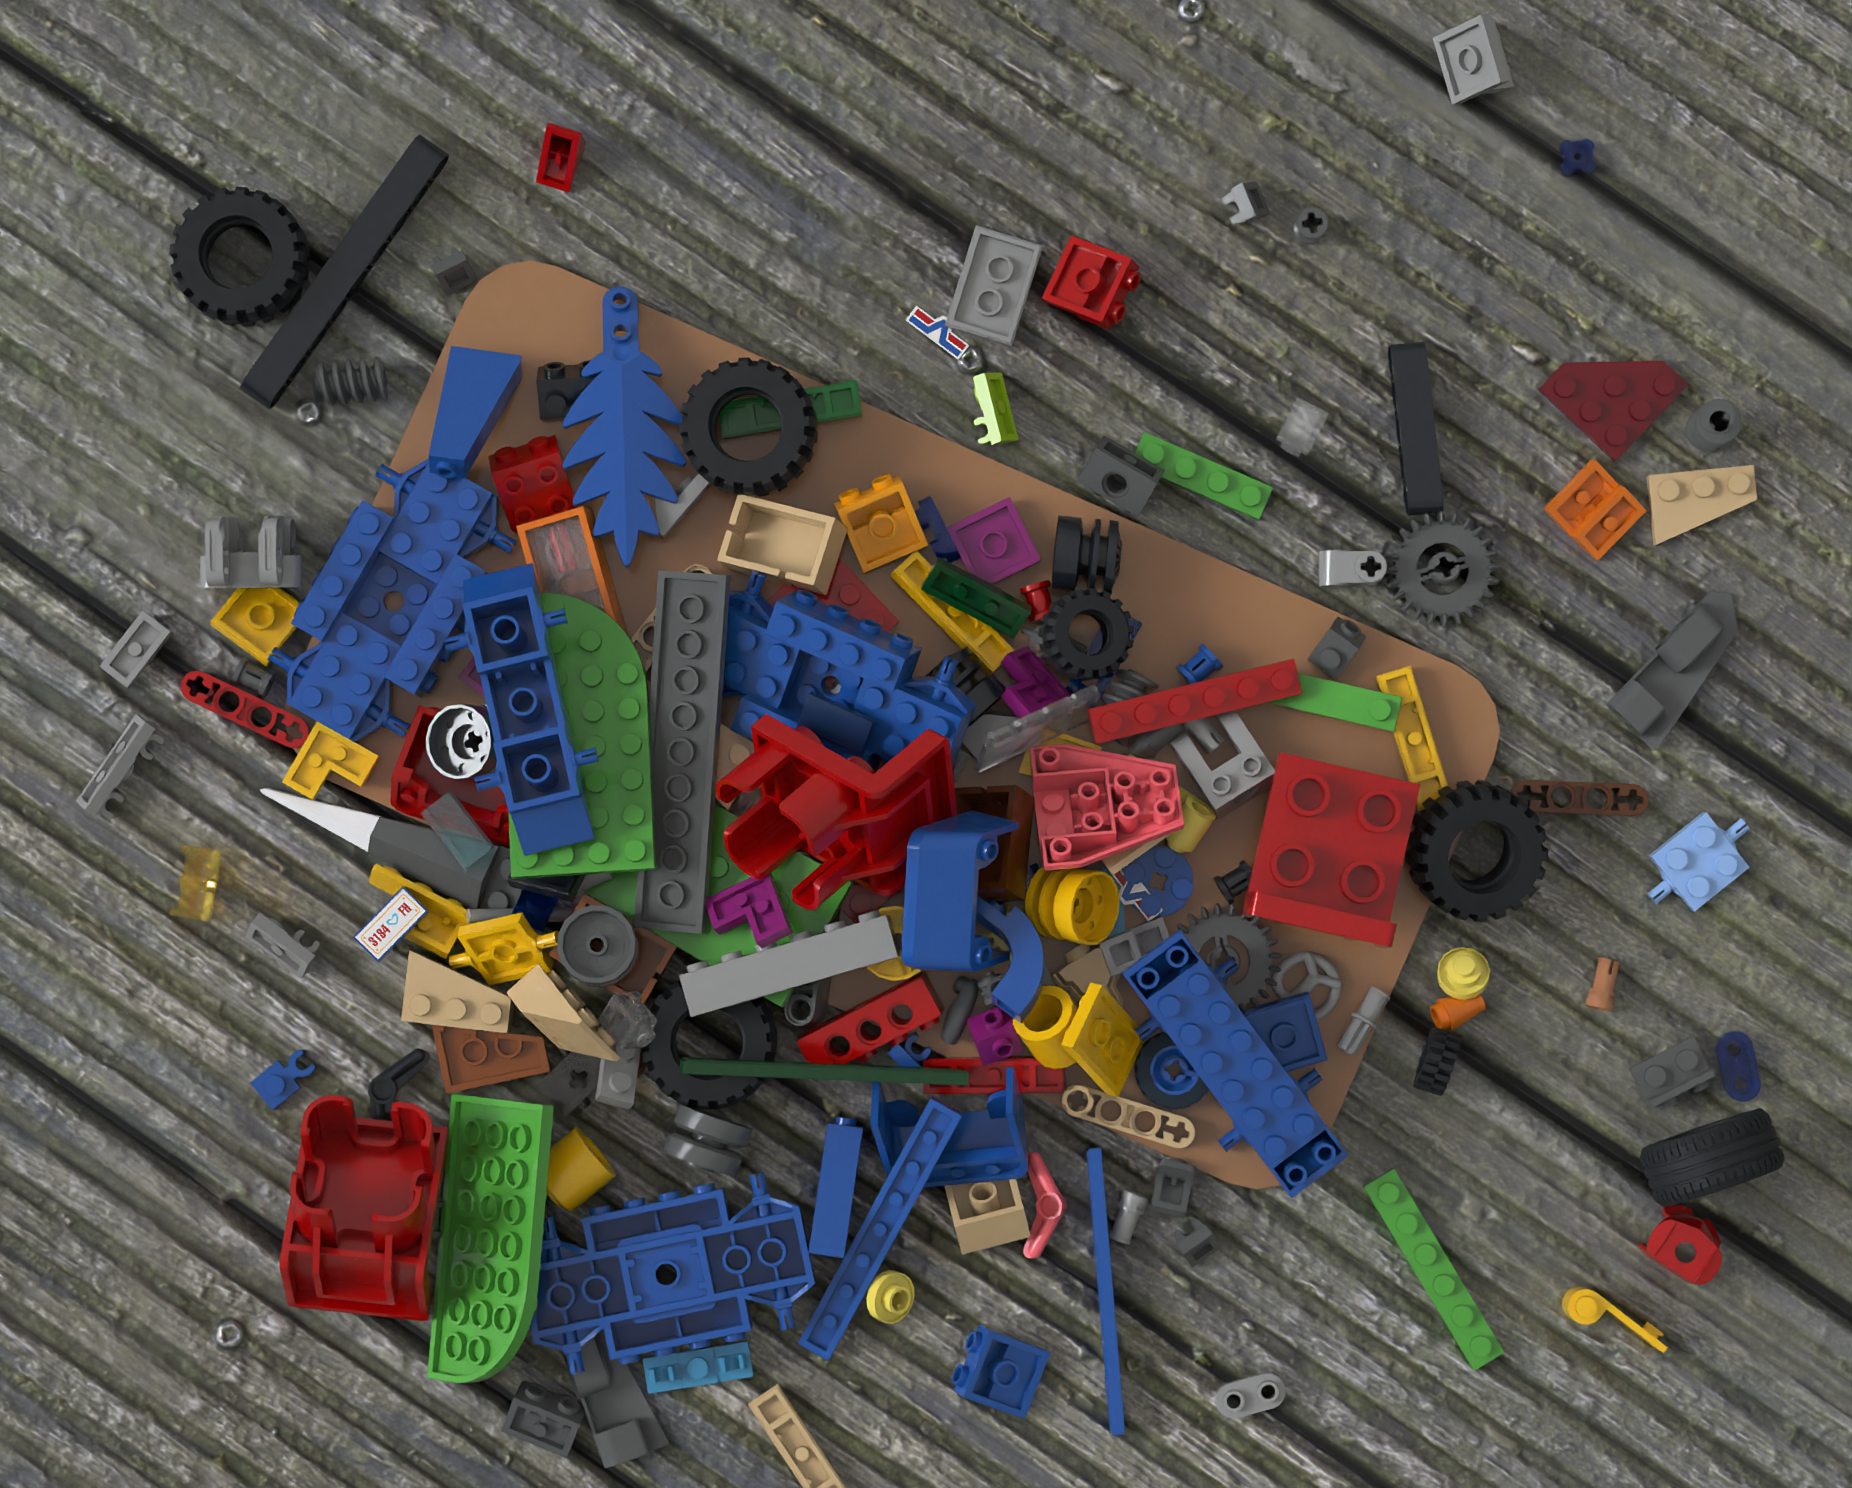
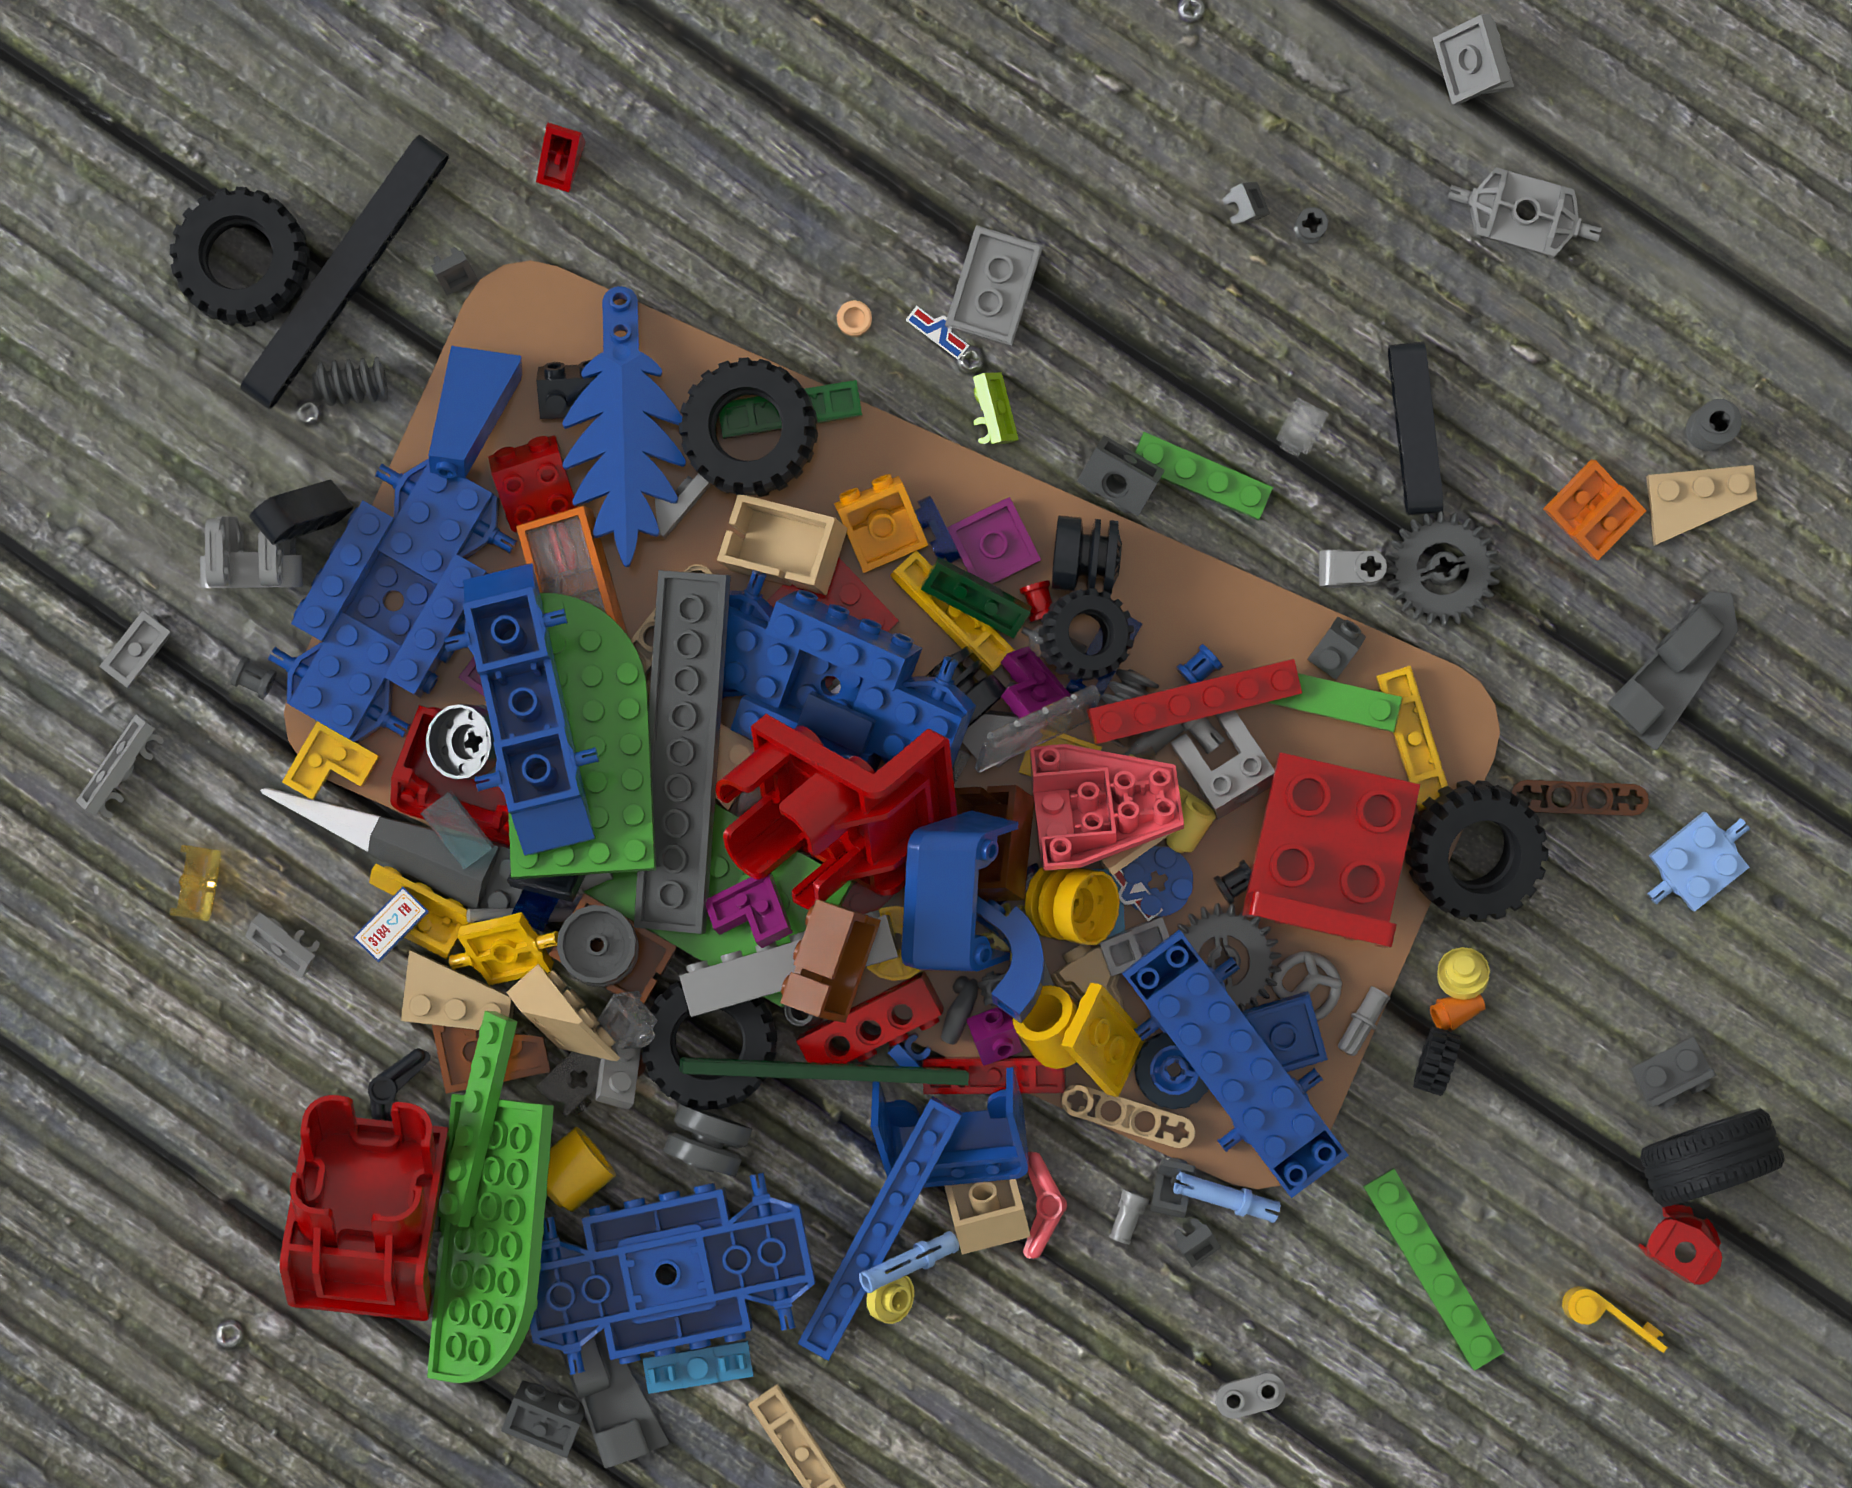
red beam [181,671,311,748] -> none
yellow plate [210,587,300,667] -> none
blue plate [250,1049,317,1110] -> none
blue slope [808,1116,863,1258] -> none
blue plate [952,1324,1051,1419] -> none
red plate [1042,235,1141,330] -> none
blue tile [1086,1147,1125,1435] -> none
dark red plate [1538,360,1689,462] -> none
clear blue plate [1559,139,1596,175] -> none
nougat pin [1585,958,1621,1012] -> none
clear blue plate [1716,1031,1761,1102] -> none
none -> black beam [249,479,354,545]
none -> bright green plate [437,1011,517,1227]
none -> piece [780,899,881,1023]
none -> light nougat tile [837,300,872,337]
none -> light blue pin [859,1231,959,1293]
none -> light blue pin [1173,1171,1281,1223]
none -> light grey plate [1447,167,1602,259]

